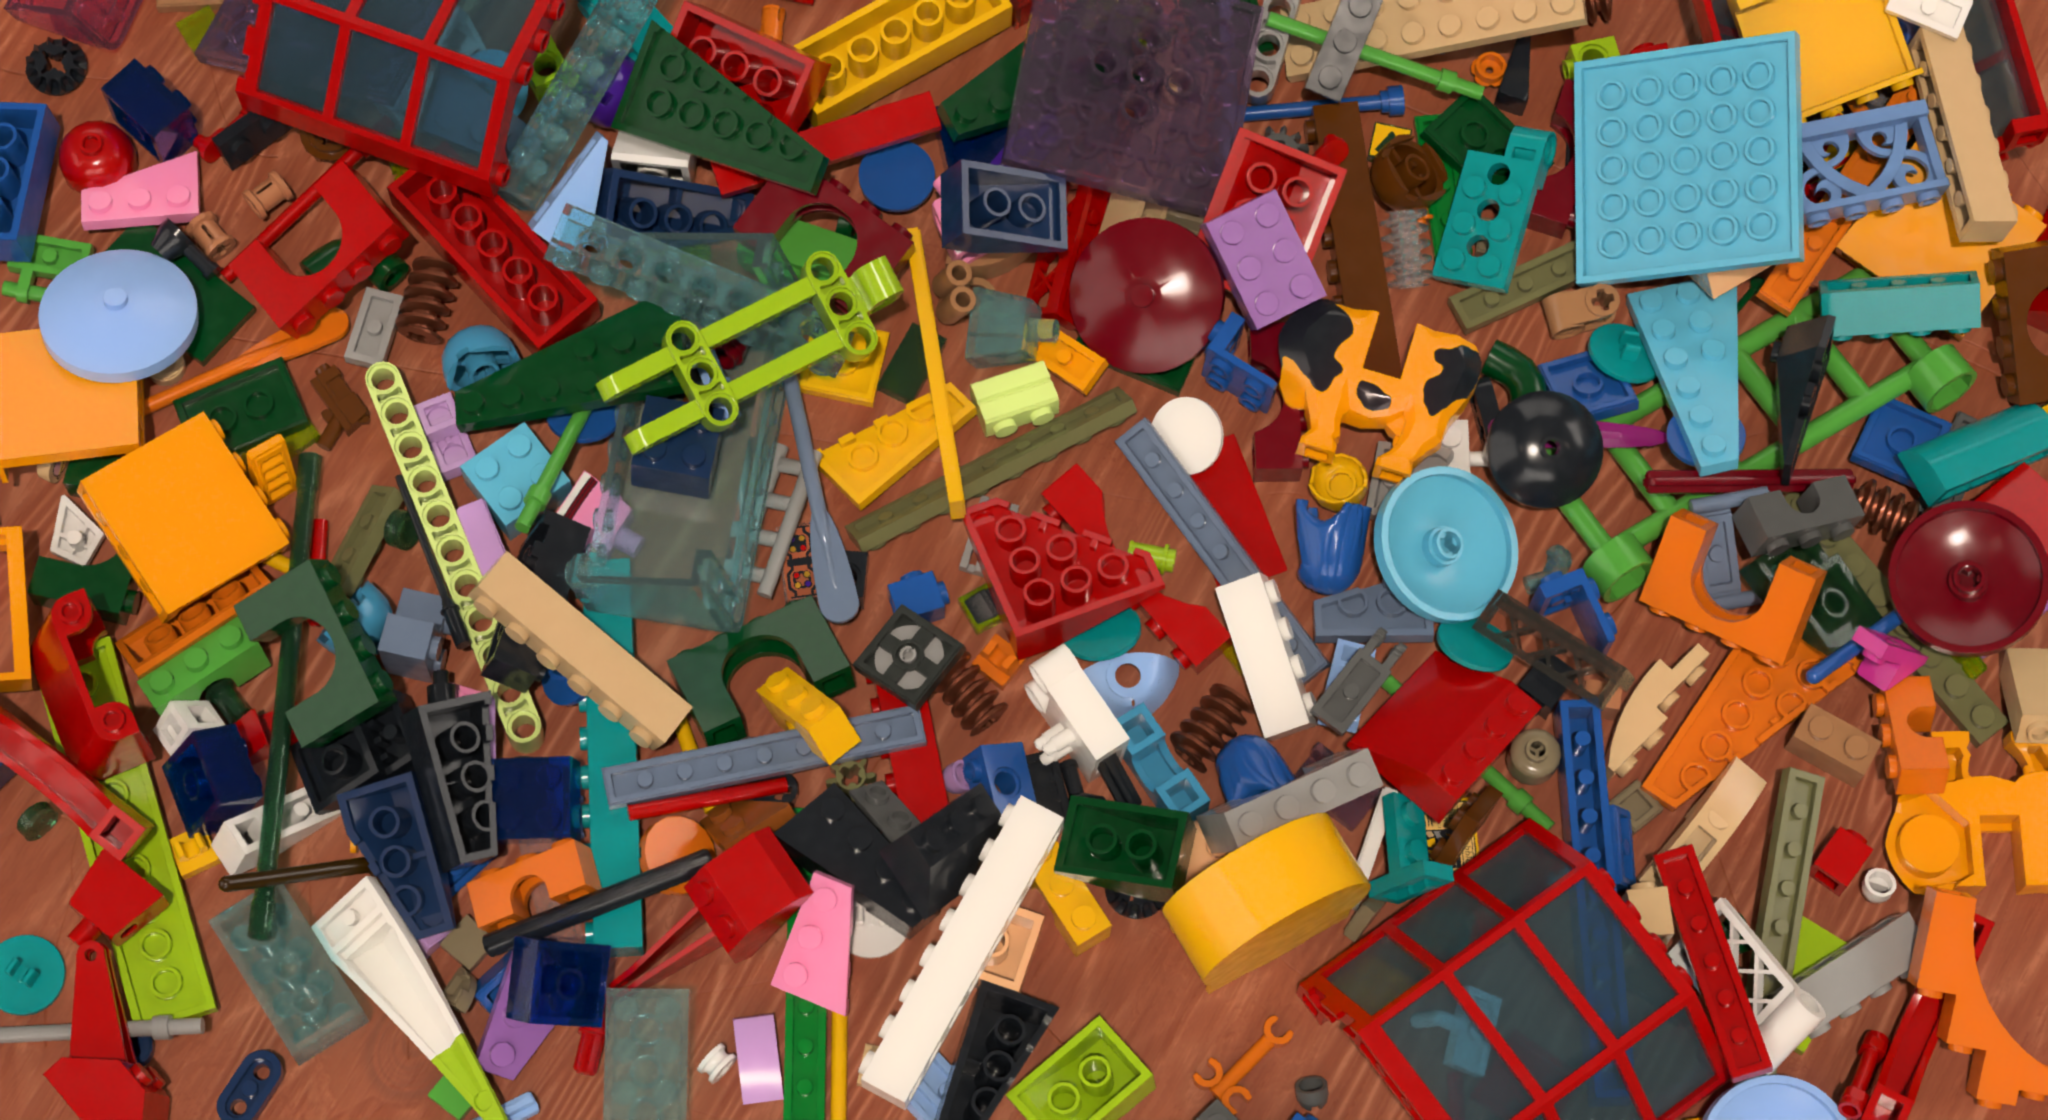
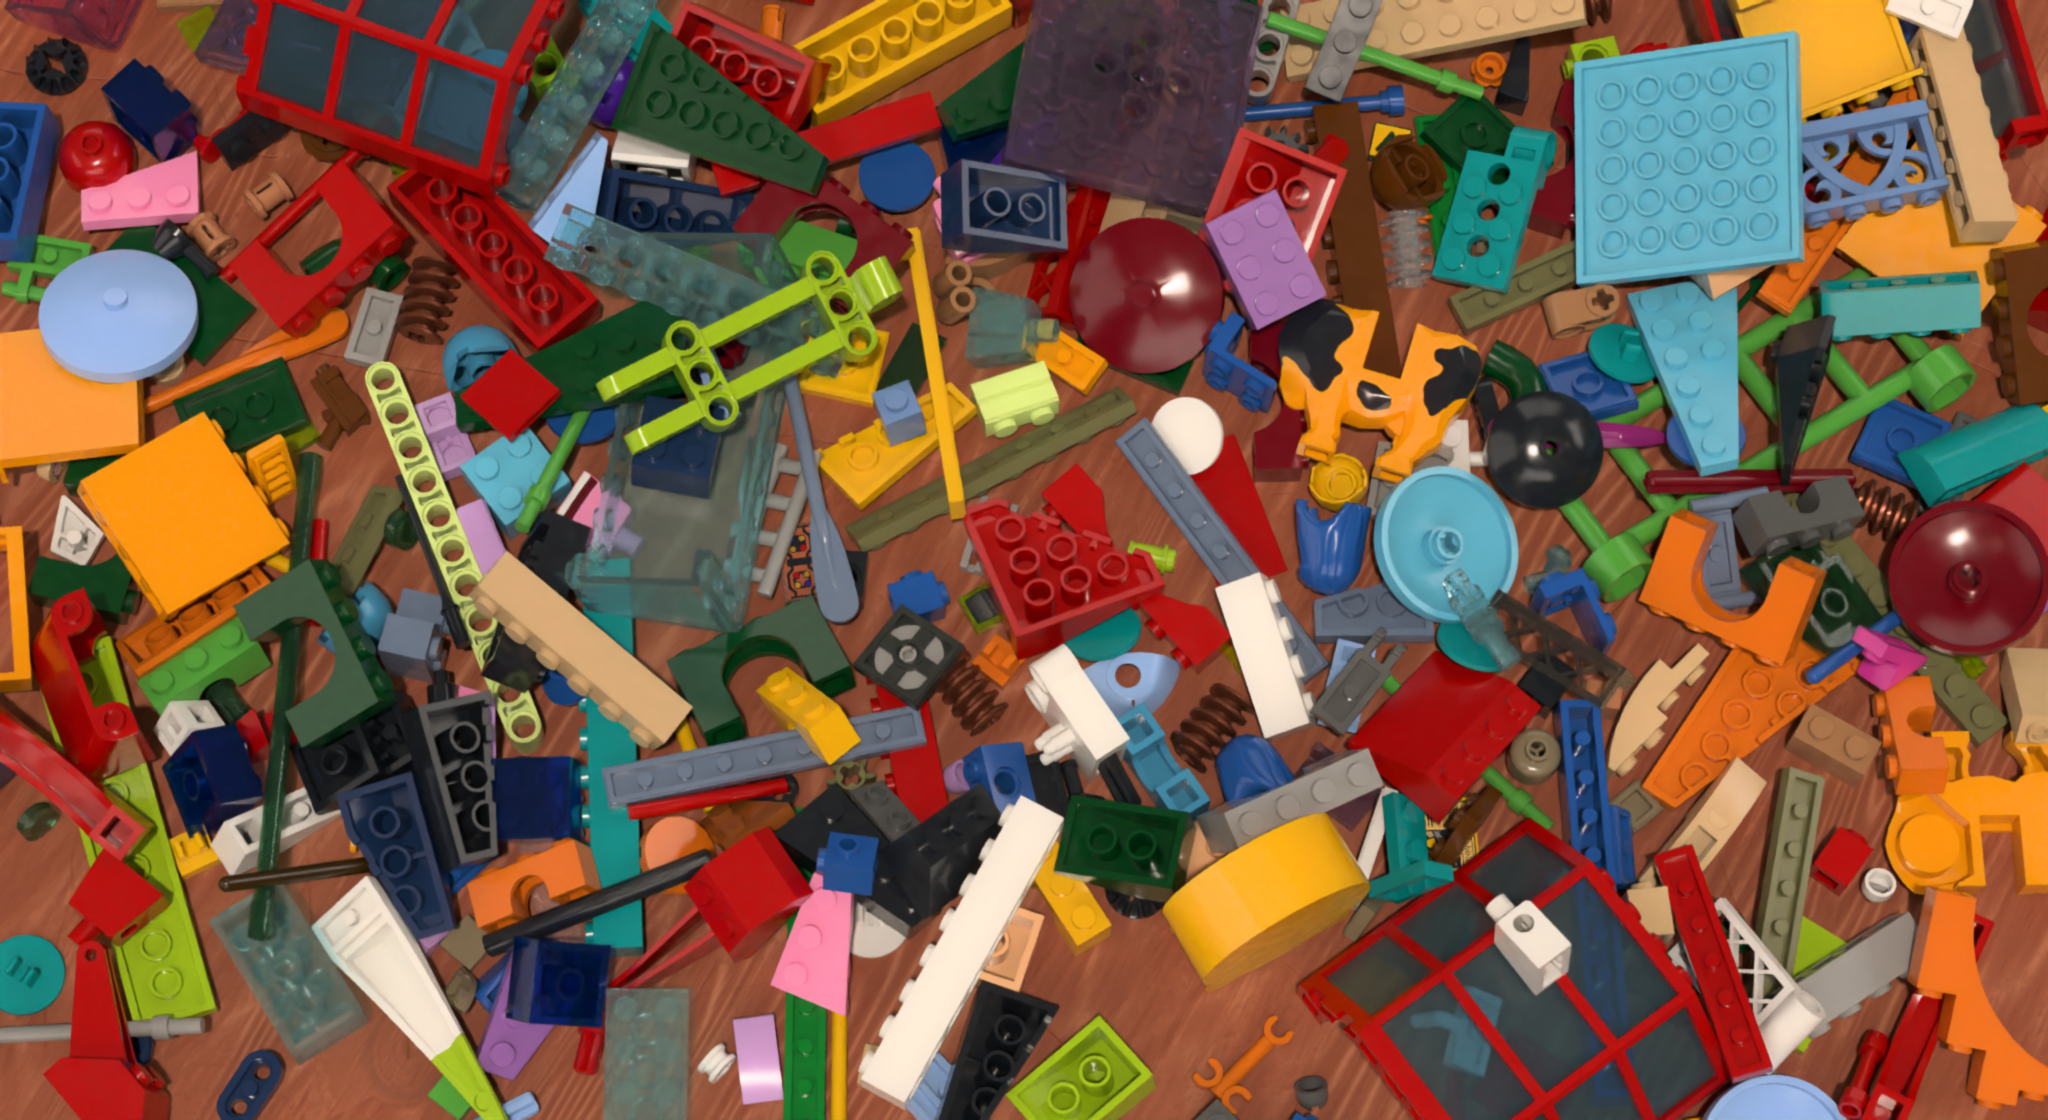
none -> red piece [460,348,562,443]
none -> blue brick [816,832,879,896]
none -> medium blue brick [872,380,927,447]
none -> clear light blue hinge [1442,568,1522,673]
none -> white torso [1485,894,1572,996]

